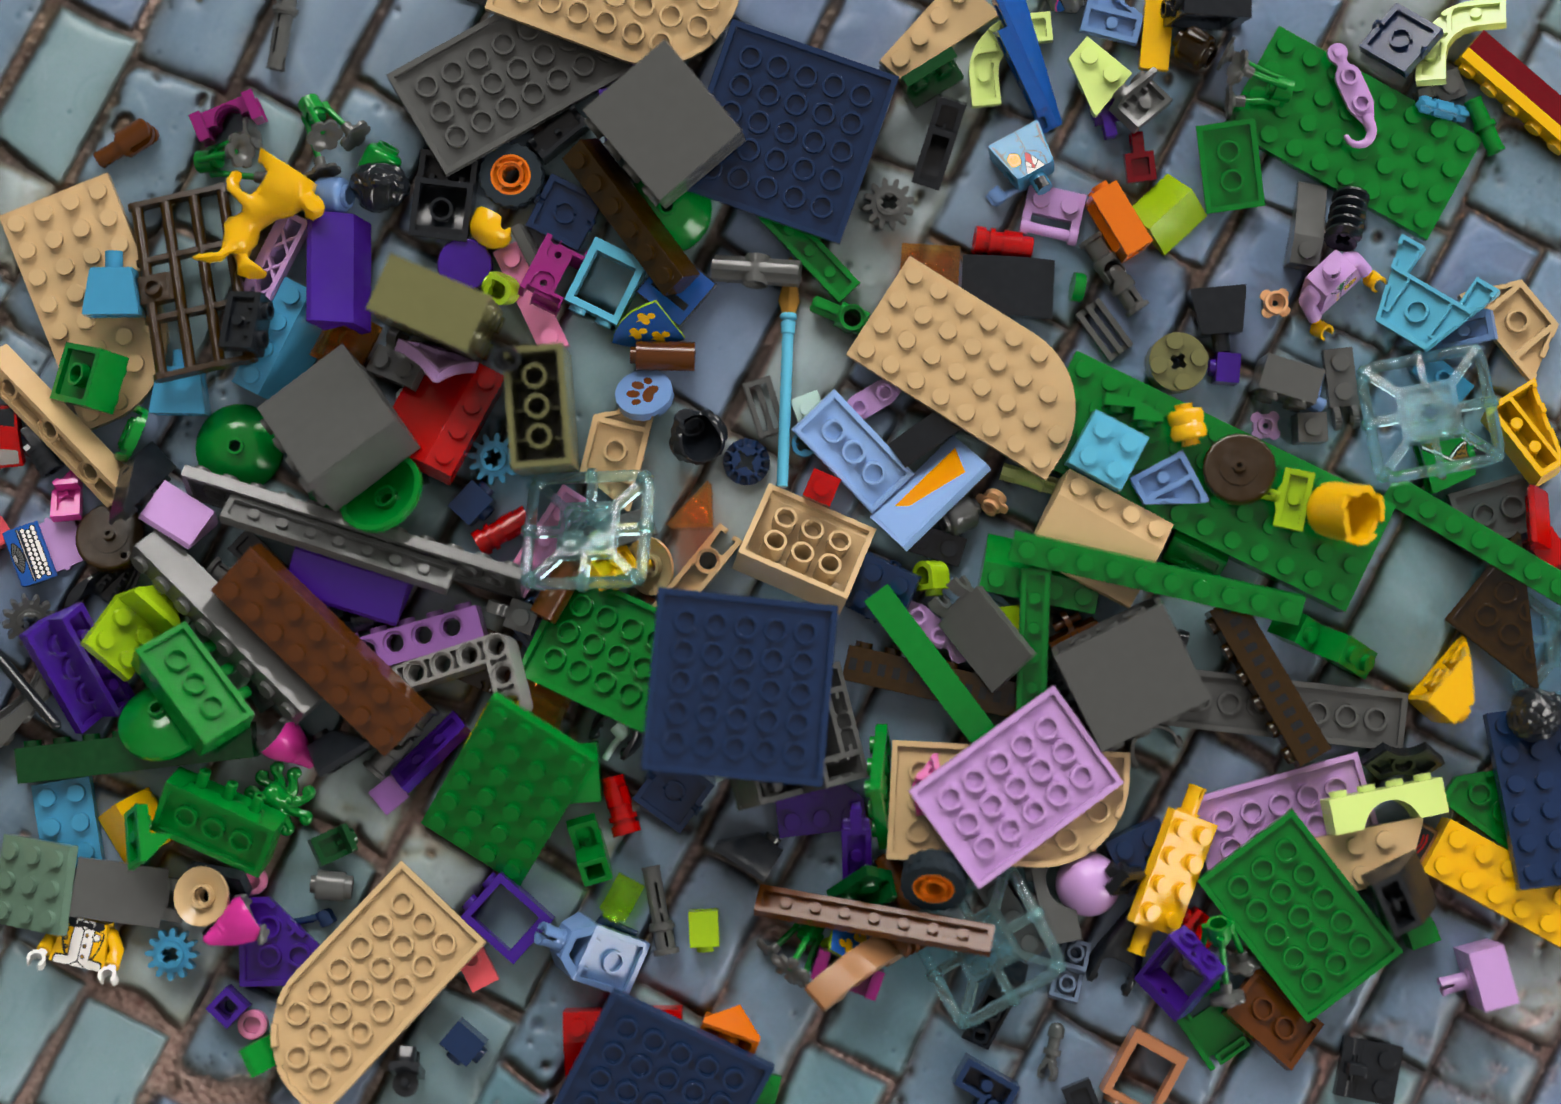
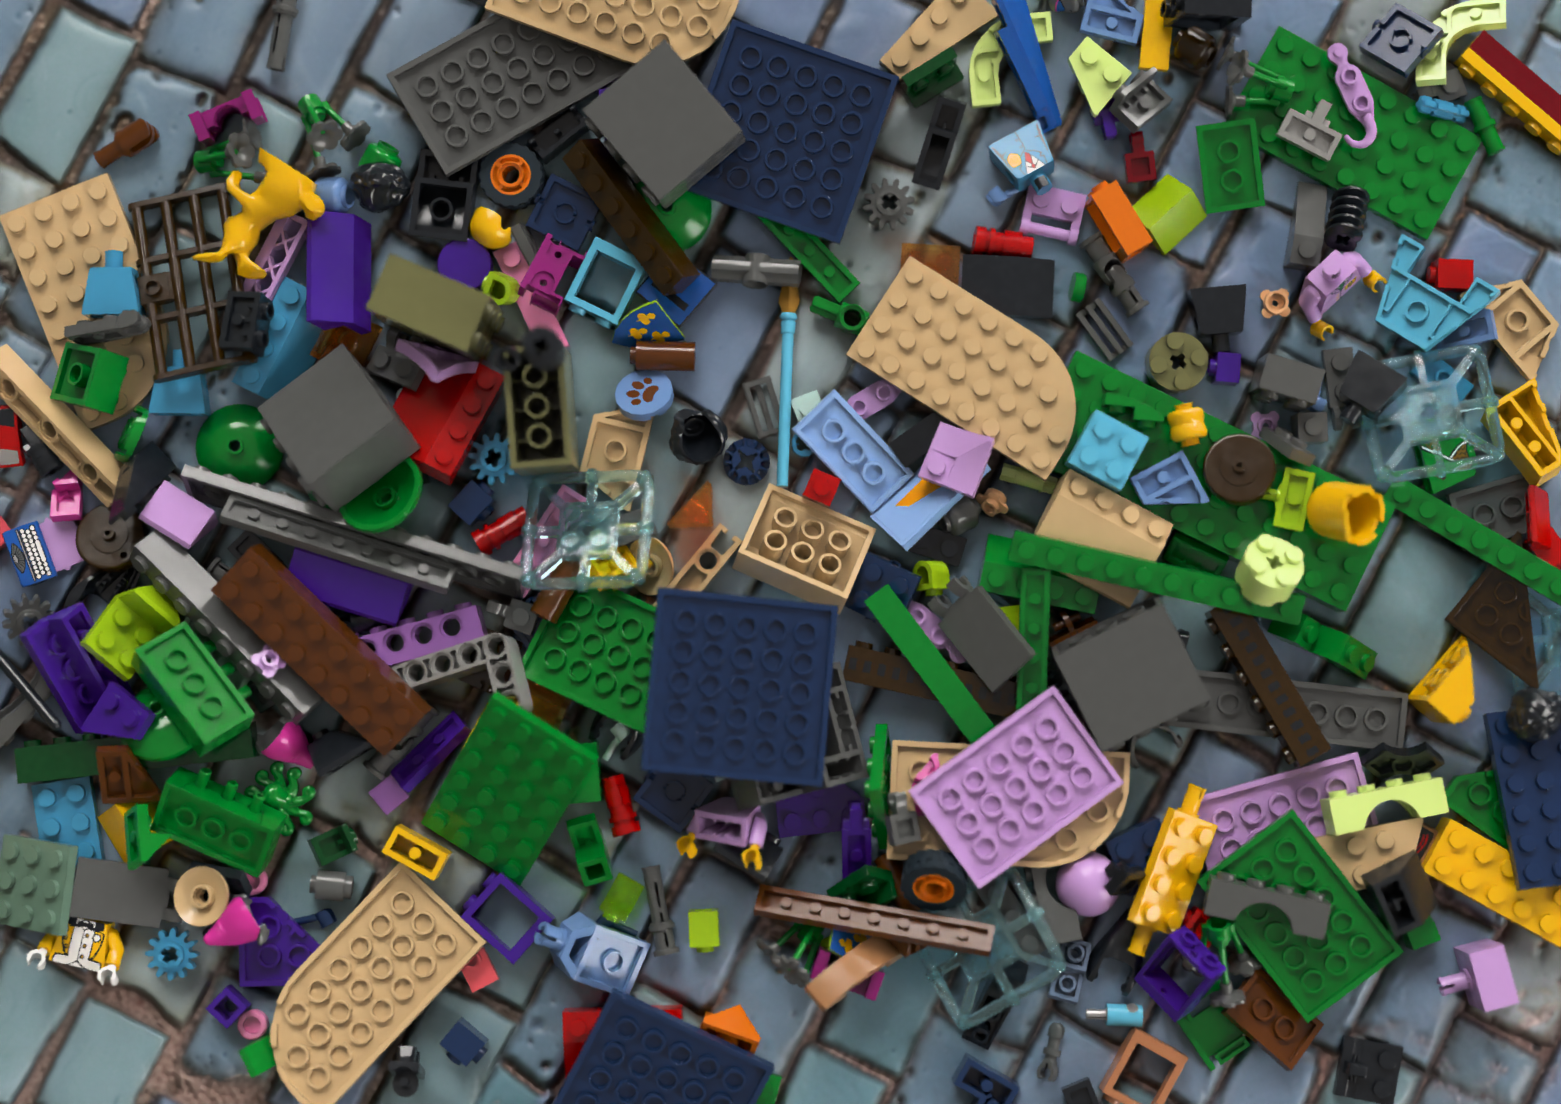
none -> dark grey hinge [64,309,151,346]
none -> dark purple wing [81,681,157,740]
none -> reddish brown wing [96,745,162,804]
none -> lavender plate [251,644,287,678]
none -> yellow brick [382,824,452,881]
none -> black piece [522,326,566,372]
none -> lavender torso [676,797,767,871]
none -> dark grey plate [885,792,921,846]
none -> lavender plate [918,422,995,499]
none -> medium azure piece [1085,1003,1143,1027]
none -> dark grey arch [1202,871,1331,940]
none -> yellowish green brick [1235,534,1304,607]
none -> dark grey plate [1258,426,1316,467]
none -> light grey hinge [1275,99,1343,162]
none -> black torso [1339,350,1408,426]
none -> red brick [1426,258,1474,293]

